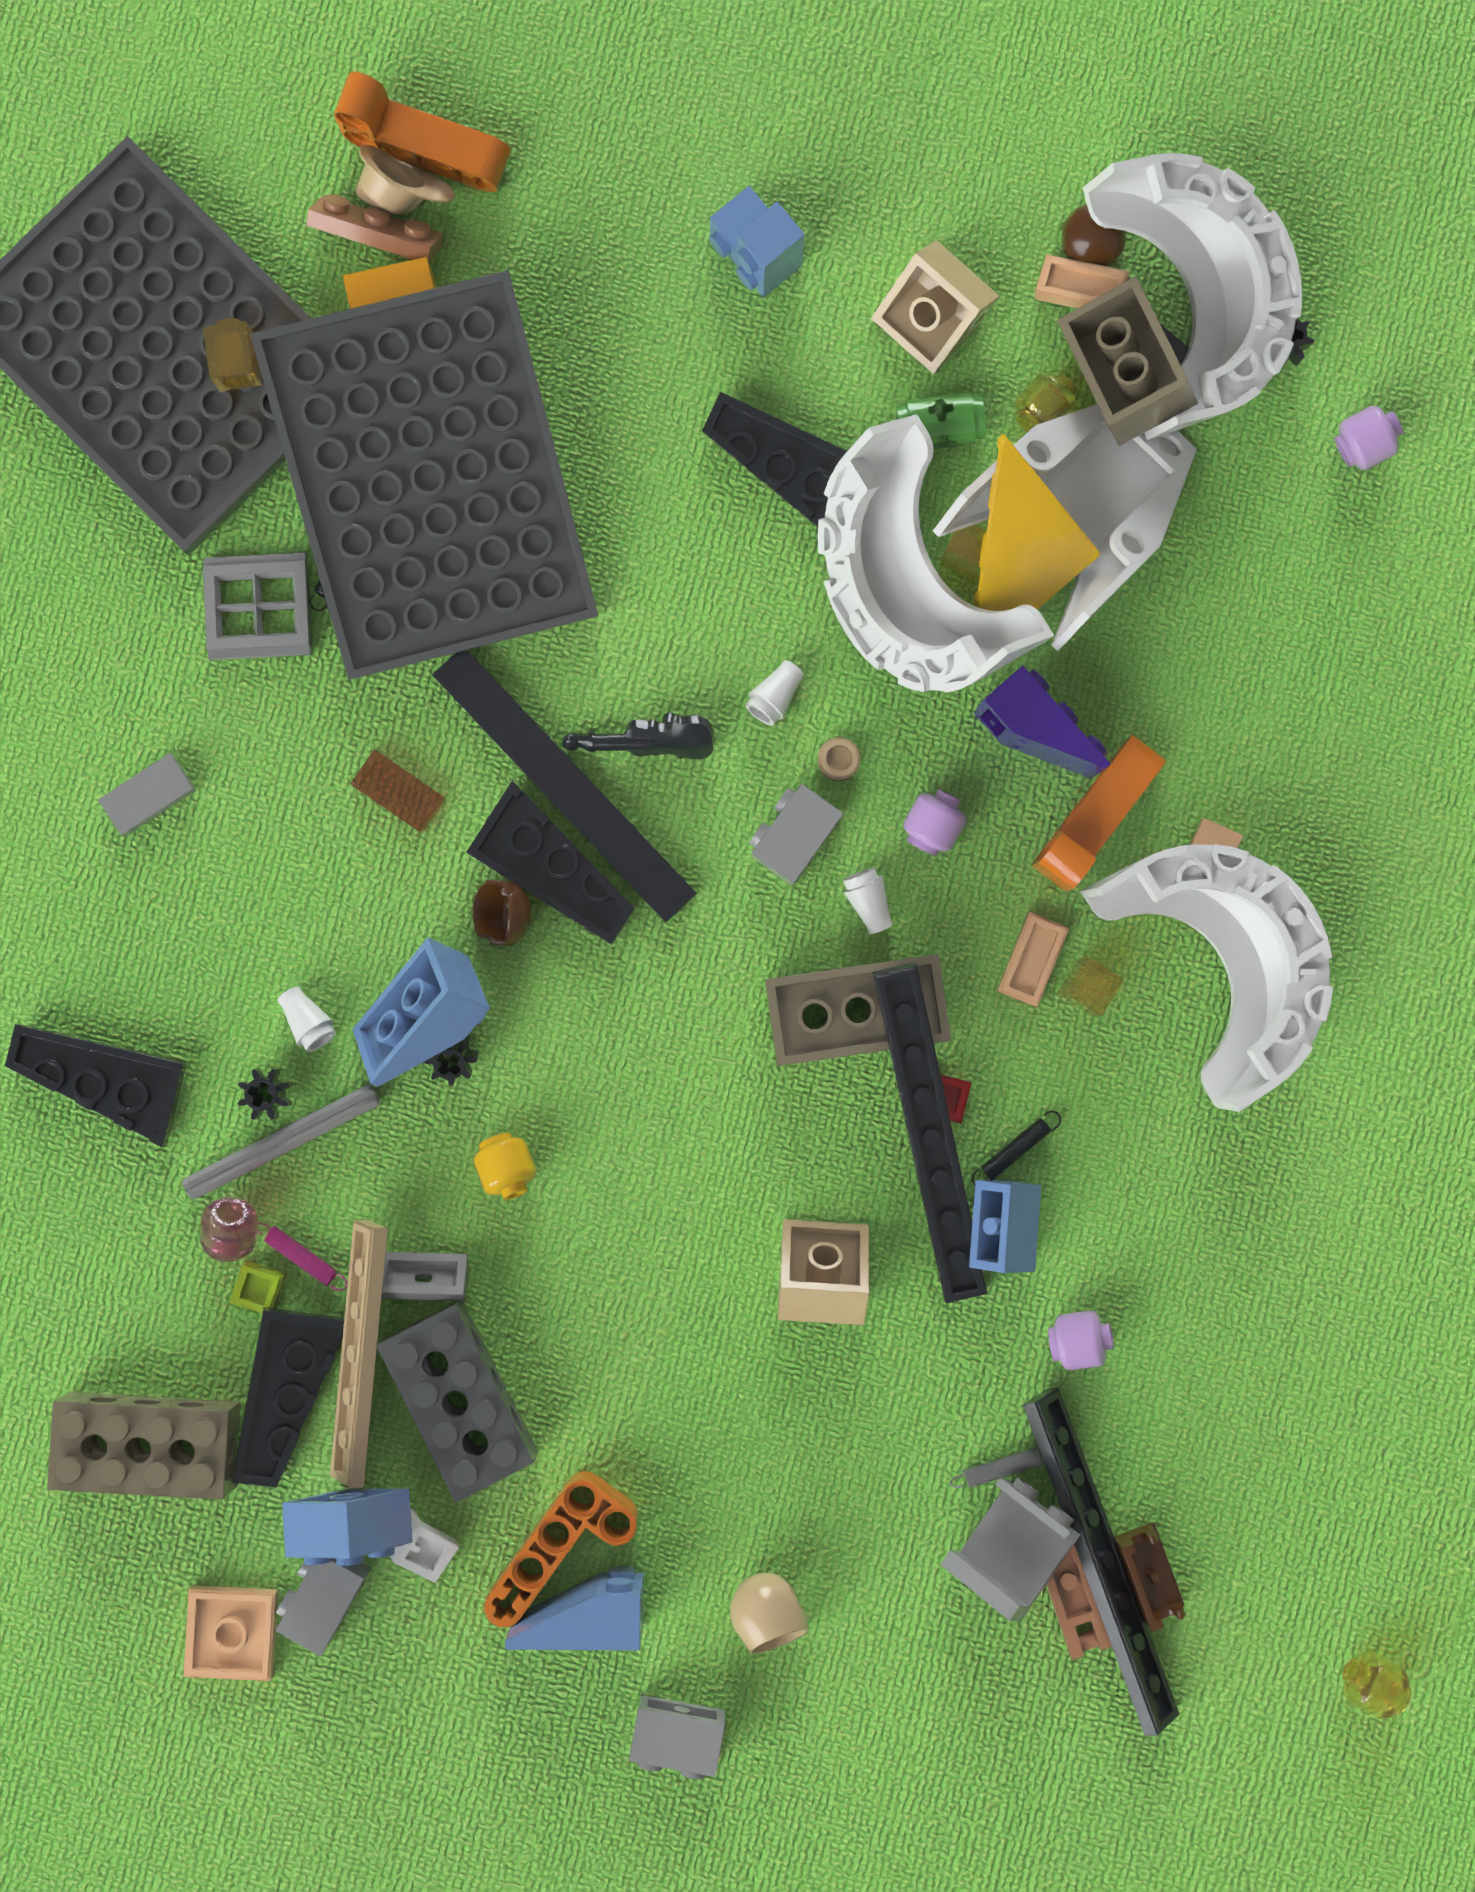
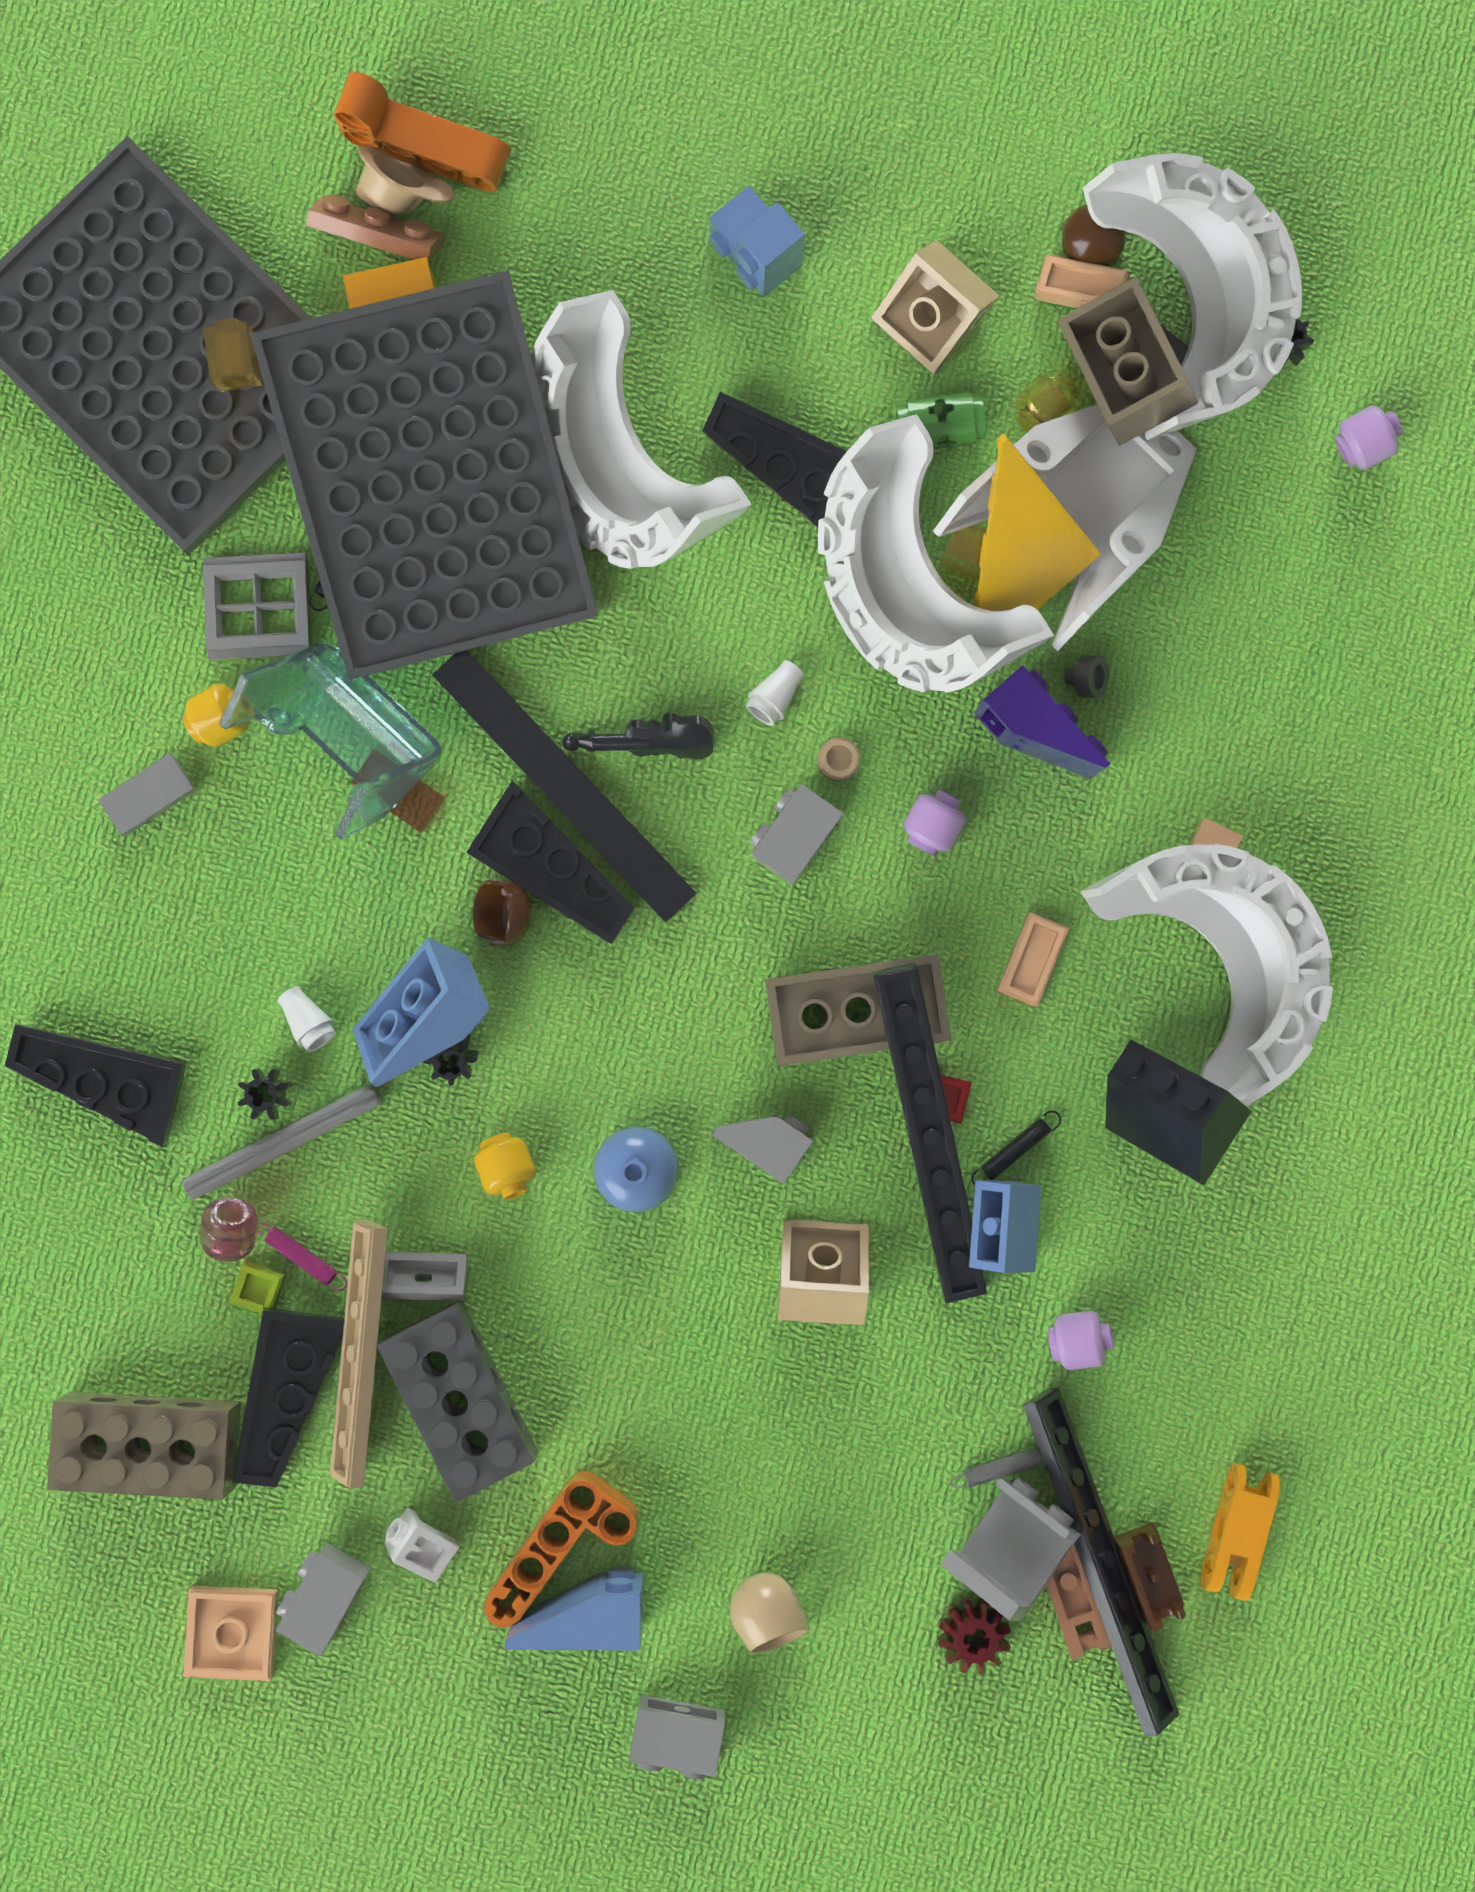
medium blue brick [282,1489,413,1566] -> none
white cone [843,867,893,934] -> none
orange beam [1031,734,1166,892] -> none
clear yellow brick [1057,956,1124,1016] -> none
clear yellow head [1343,1651,1411,1719] -> none
none -> yellow head [183,683,251,747]
none -> clear light blue windscreen [219,644,441,840]
none -> white windscreen [531,290,752,569]
none -> medium blue cylinder [593,1126,679,1213]
none -> light grey slope [712,1113,813,1184]
none -> dark red gear [937,1596,1011,1675]
none -> dark grey tile [1064,655,1109,698]
none -> black slope [1105,1040,1252,1186]
none -> light orange piece [1200,1463,1280,1602]

